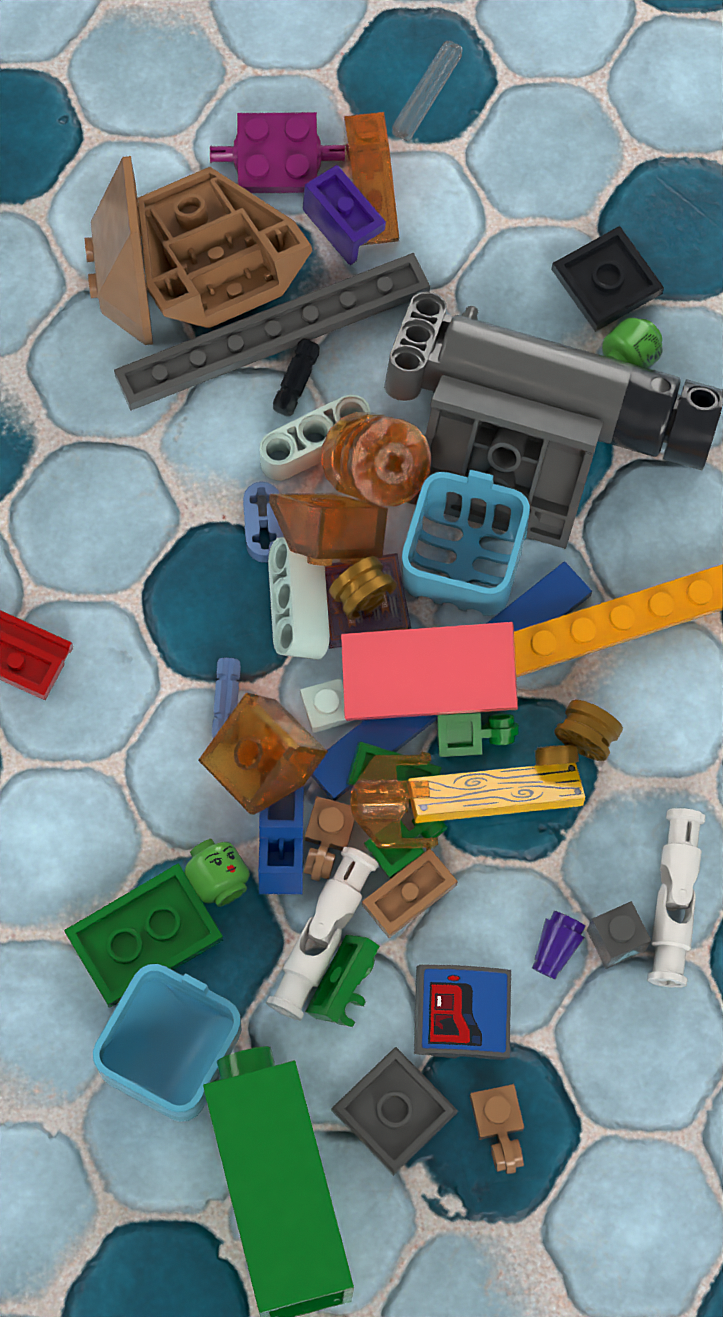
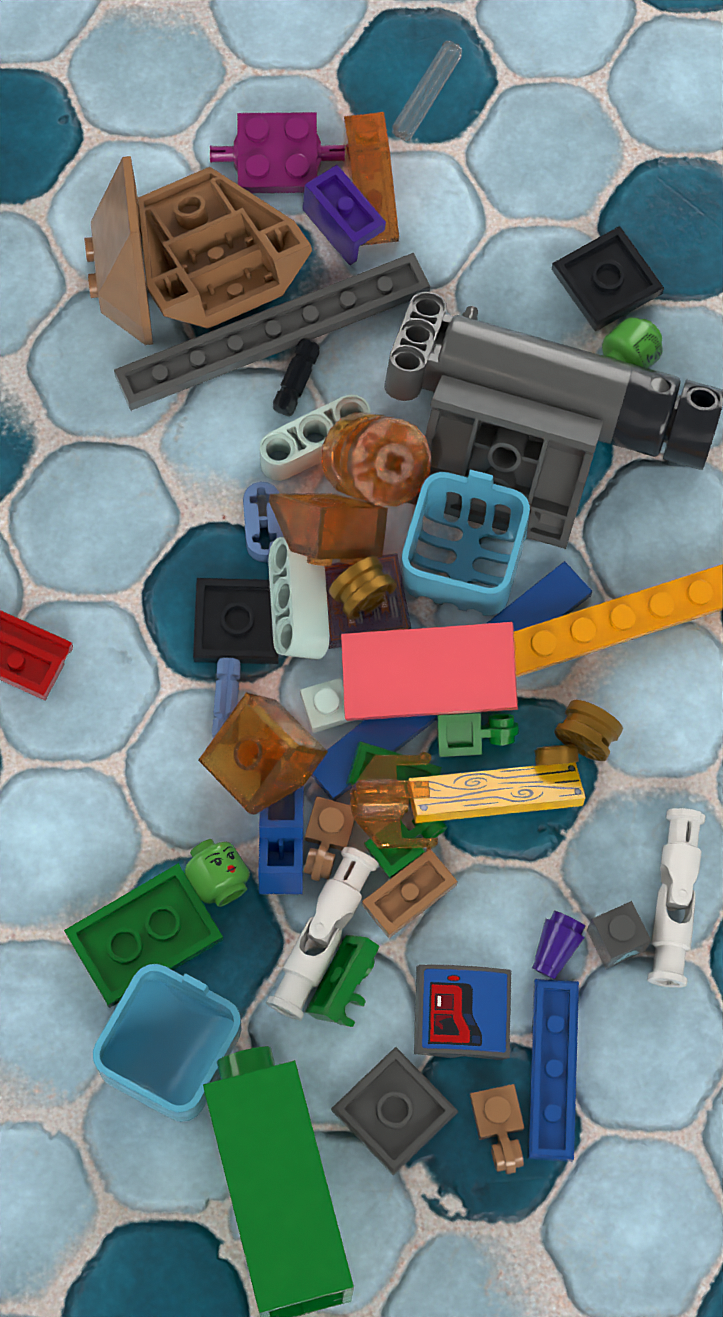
none -> black tile [193,578,279,664]
none -> blue tile [528,979,579,1162]

